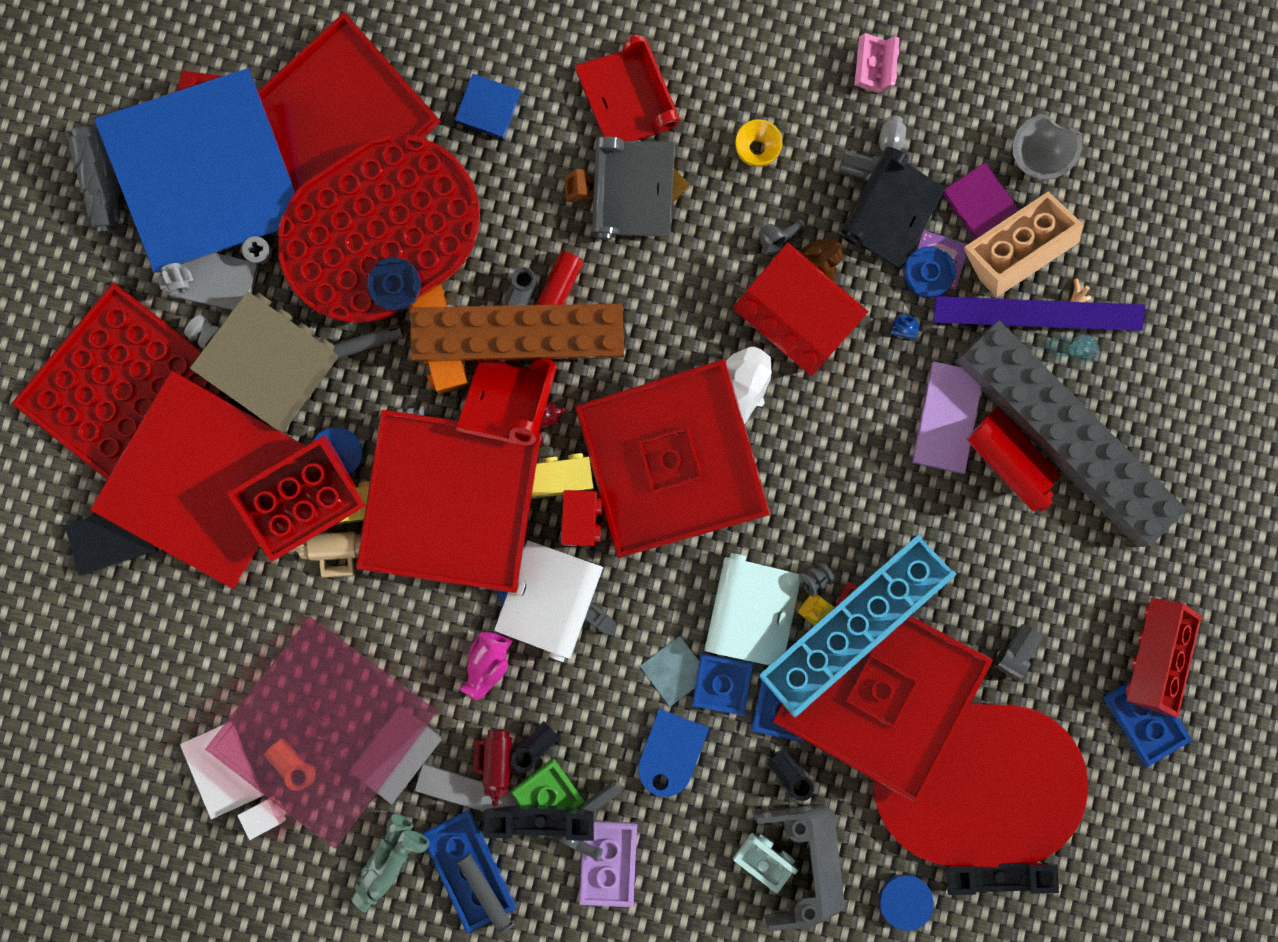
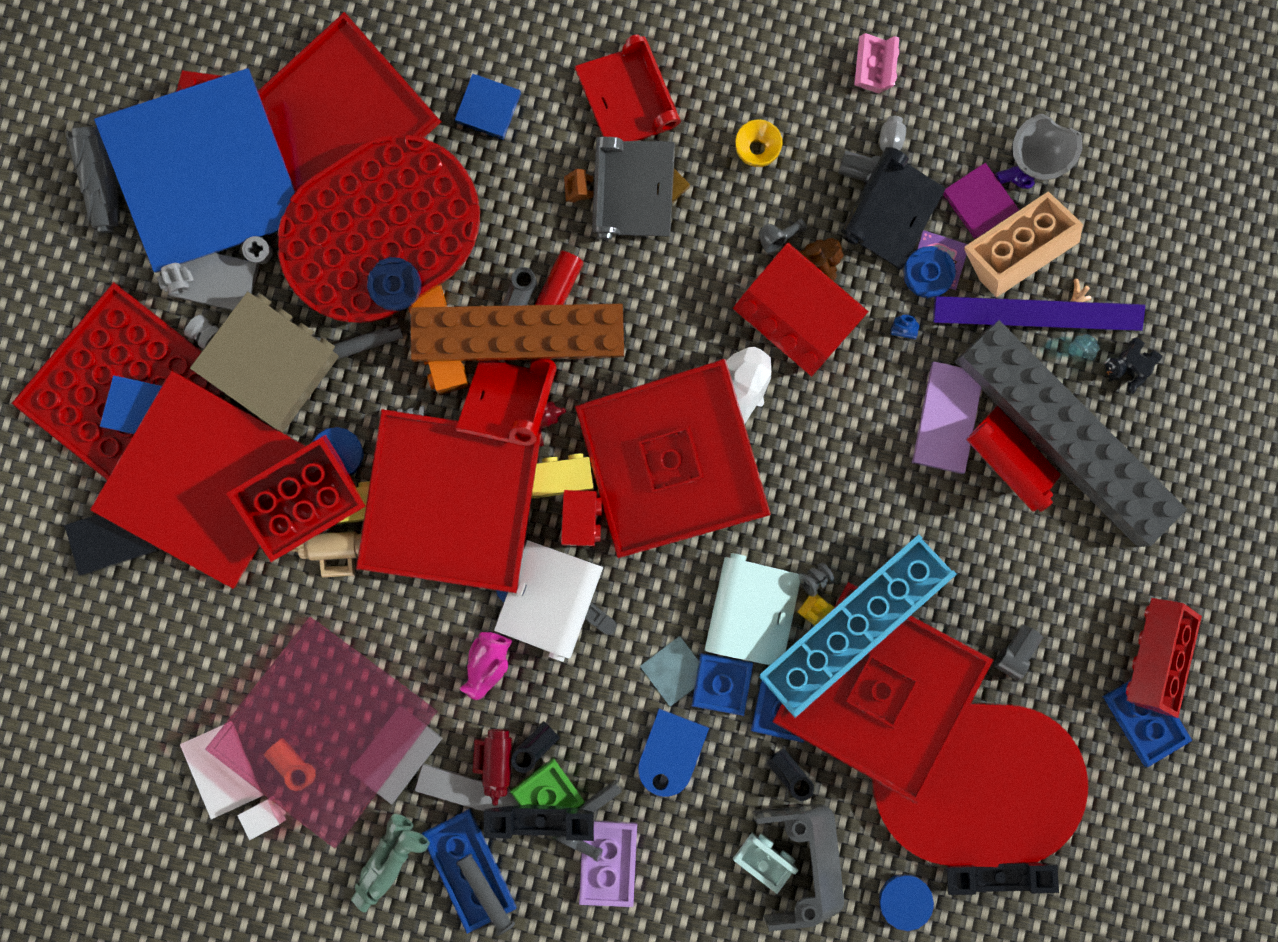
none -> blue tile [100,375,162,434]
none -> dark purple arm [995,166,1035,189]
none -> black animal [1104,337,1163,394]

